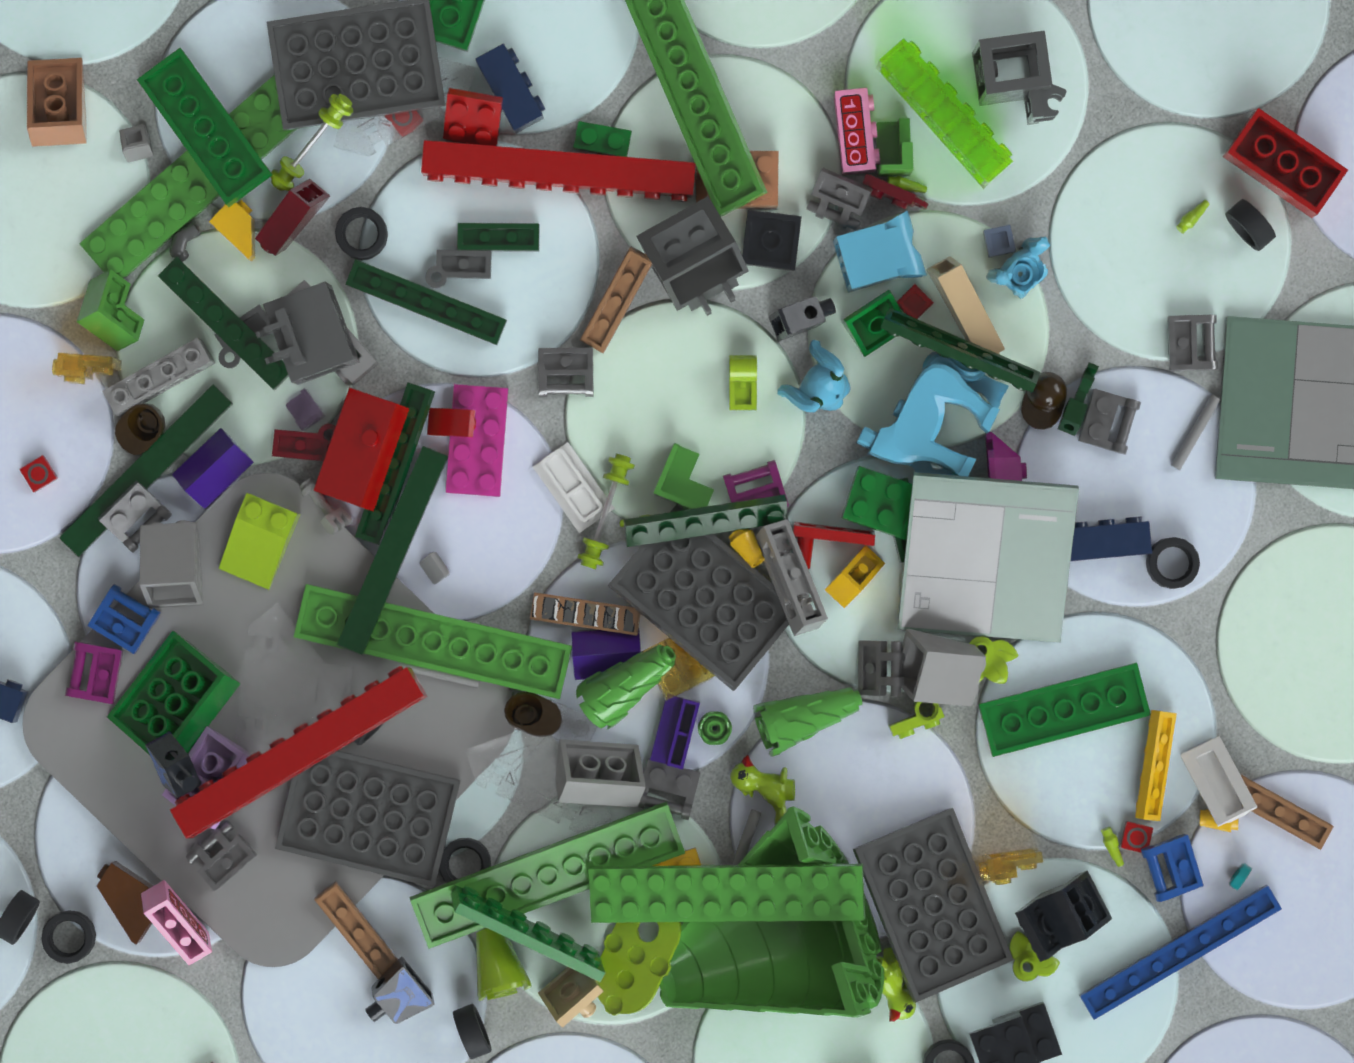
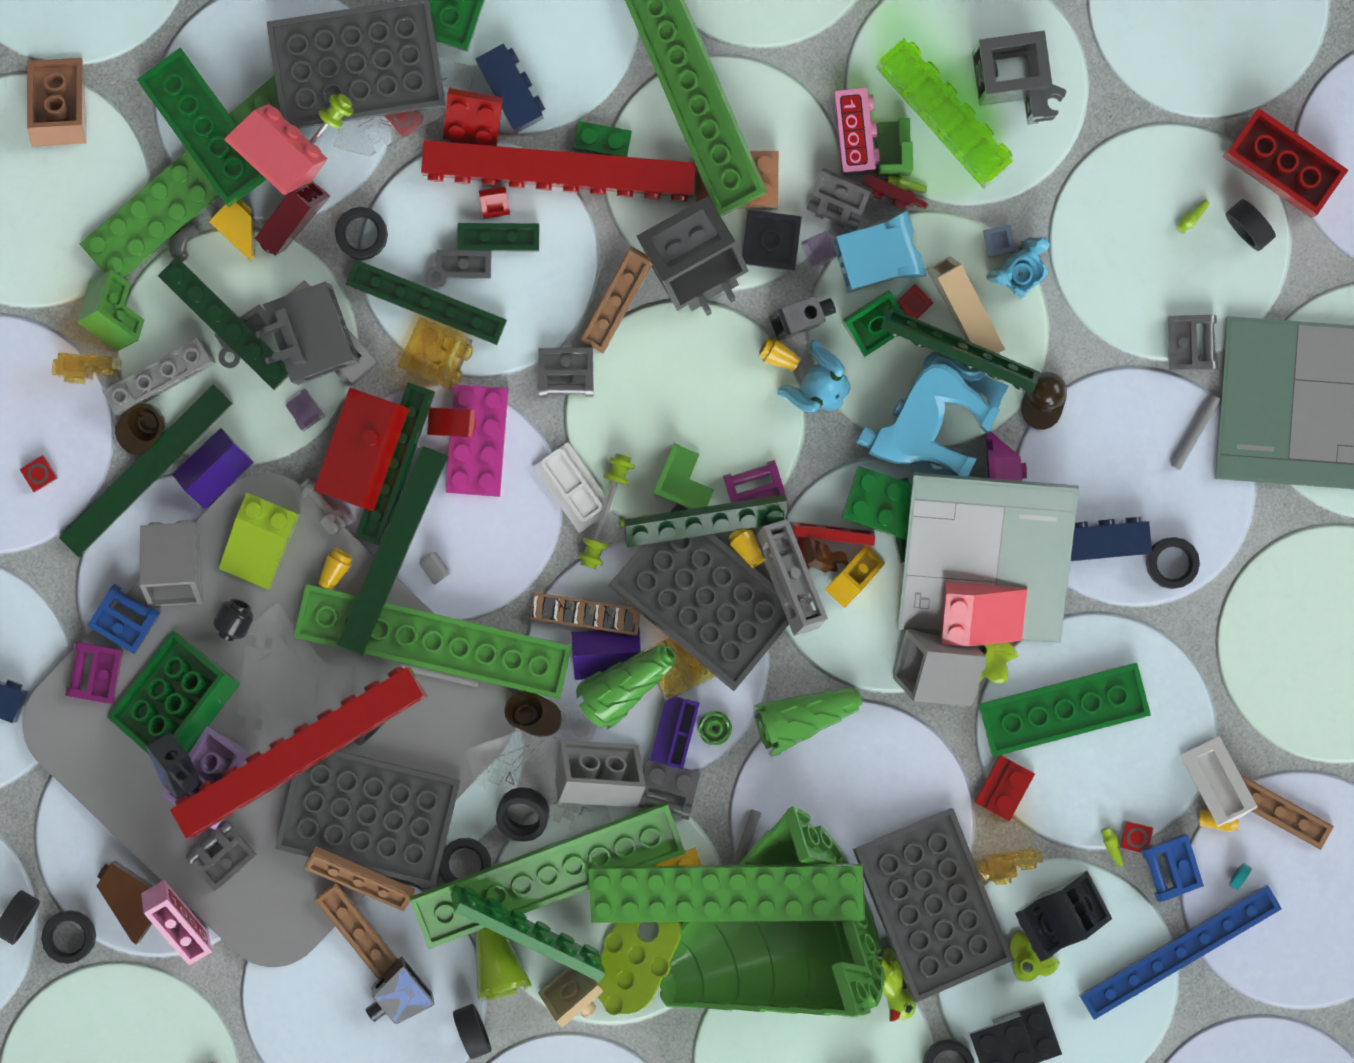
flat silver plate [98,480,172,553] -> none
light grey slope [119,124,153,162] -> none
dark red hinge [272,424,336,461] -> none
lime plate [729,355,757,410] -> none
lime animal [730,755,795,825] -> none
flat silver plate [858,640,905,697] -> none
lime plate [888,702,945,739] -> none
dark green piece [1057,362,1099,436] -> none
flat silver plate [1078,389,1141,455] -> none
yellow plate [1135,710,1177,821] -> none
none -> black head [213,599,254,641]
none -> coral slope [225,104,328,195]
none -> medium nougat tile [304,846,415,911]
none -> yellow cone [318,548,353,590]
none -> clear yellow plate [397,317,473,390]
none -> red plate [479,187,510,219]
none -> black tyre [496,787,550,842]
none -> yellow cone [758,337,801,371]
none -> clear purple panel [800,231,837,270]
none -> reddish brown plate [802,537,848,573]
none -> coral slope [940,582,1027,647]
none -> red plate [974,755,1035,822]

